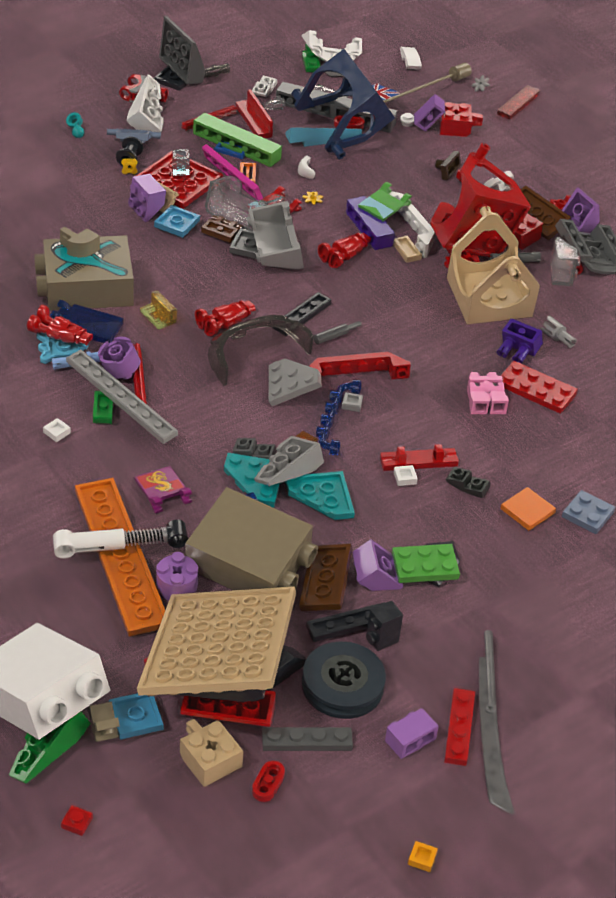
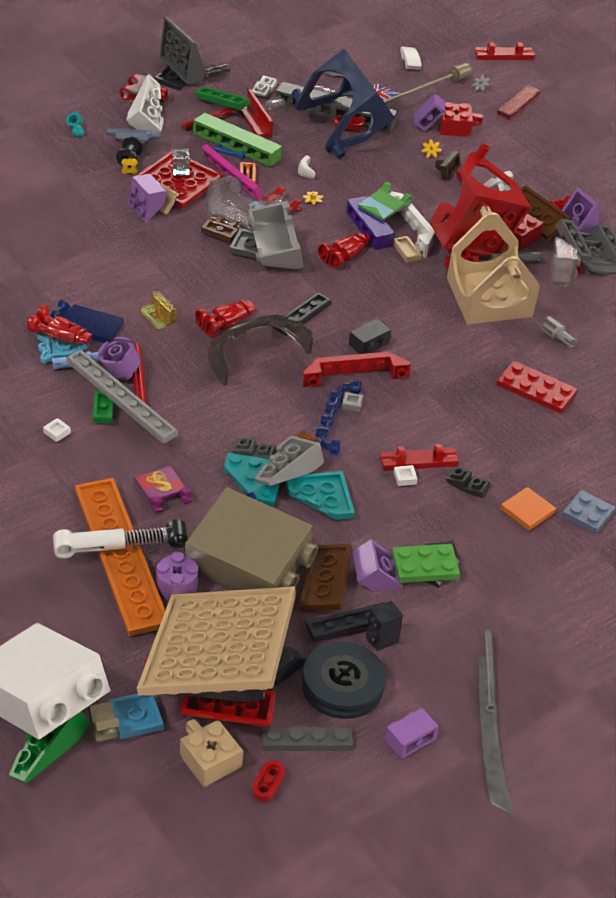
dark tan brick [34,235,134,311] -> none
dark tan brick [60,227,100,257] -> none
red plate [61,805,93,836] -> none
dark azure plate [154,205,200,238] -> none
light grey plate [269,358,322,406] -> none
medium azure wedge [285,128,362,147] -> none
white windscreen [302,30,362,62] -> none
green hinge [302,44,321,72] -> none
dark grey axle [313,321,362,345] -> none
white plate [400,113,415,127] -> none
light orange plate [408,841,438,872] -> none
red plate [444,688,475,766] -> none
bright pink hips [467,372,509,414] -> none
dark purple brick [497,318,543,364] -> none
none -> green plate [194,87,250,110]
none -> black brick [349,319,391,354]
none -> yellow plant [421,139,442,158]
none -> red hinge [475,42,535,60]

